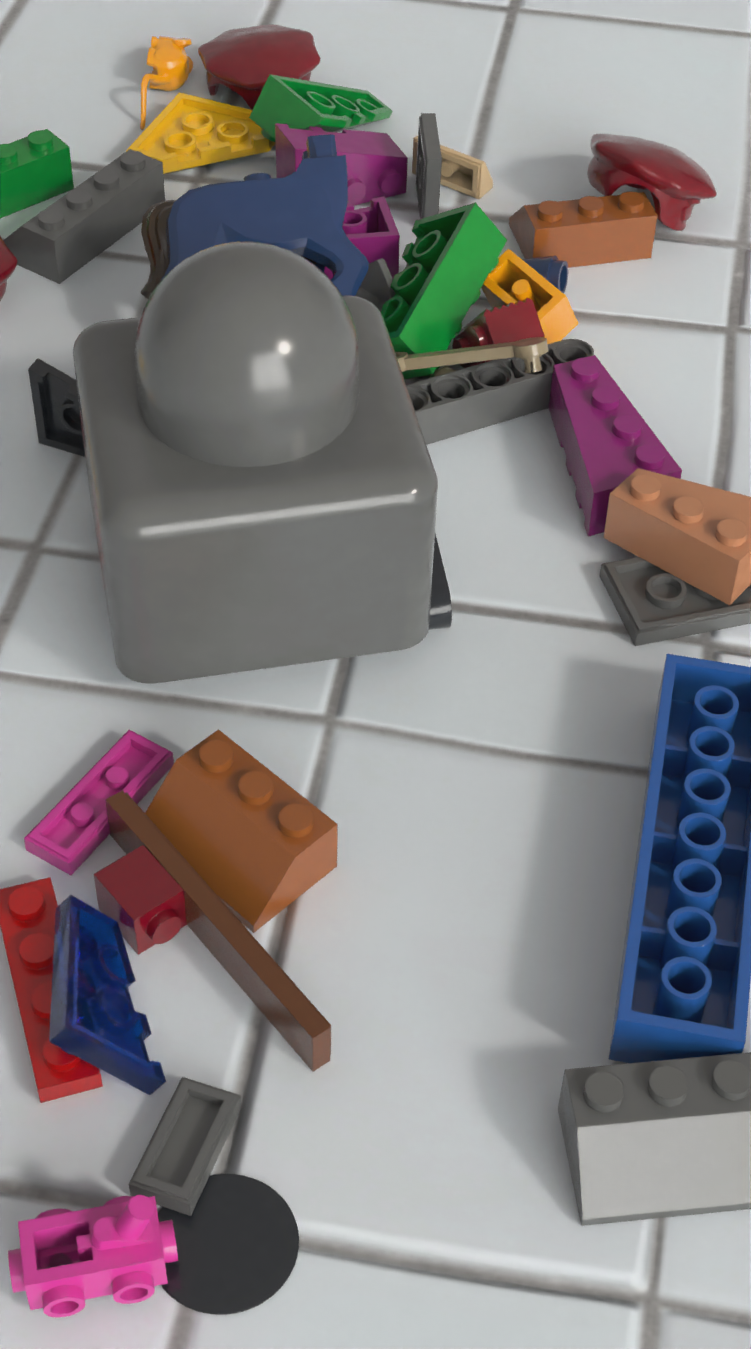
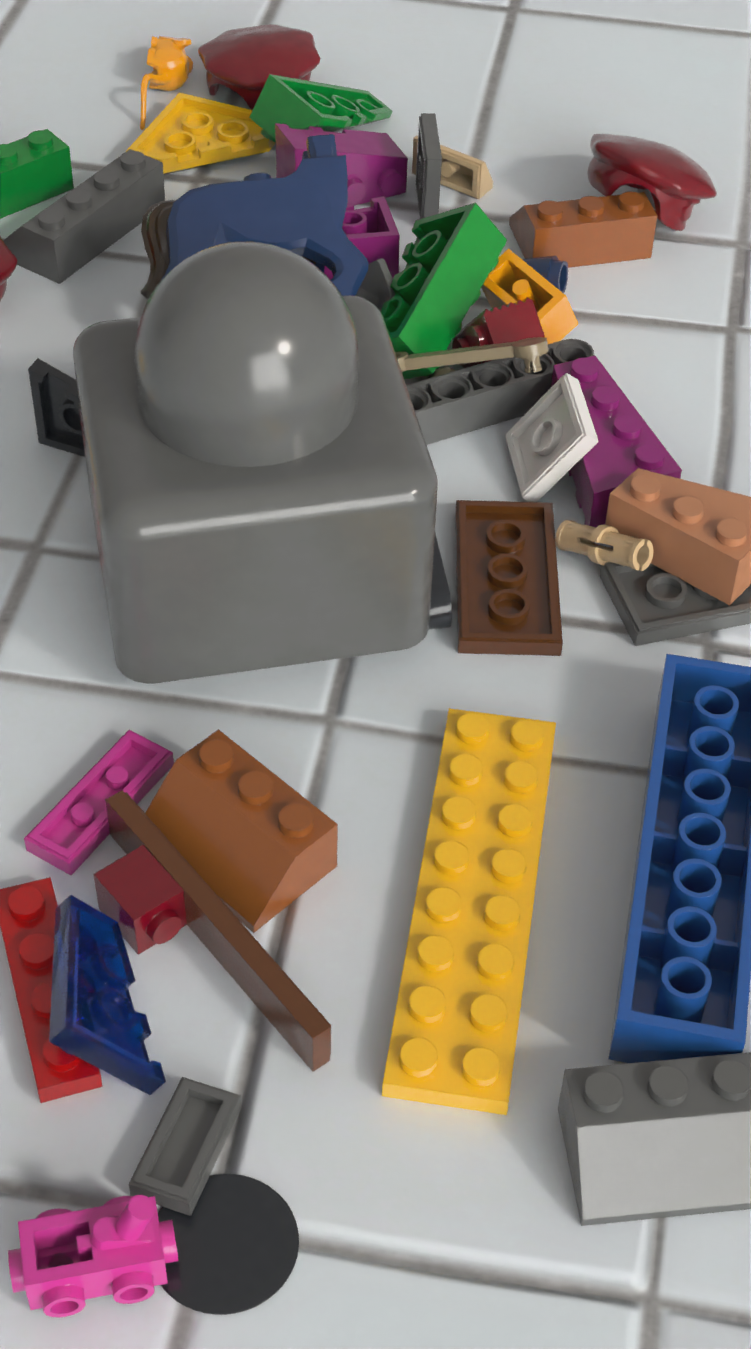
none -> yellow plate [382,708,556,1115]
none -> reddish brown tile [455,500,563,656]
none -> white tile [505,373,599,502]
none -> tan pin [555,520,654,571]

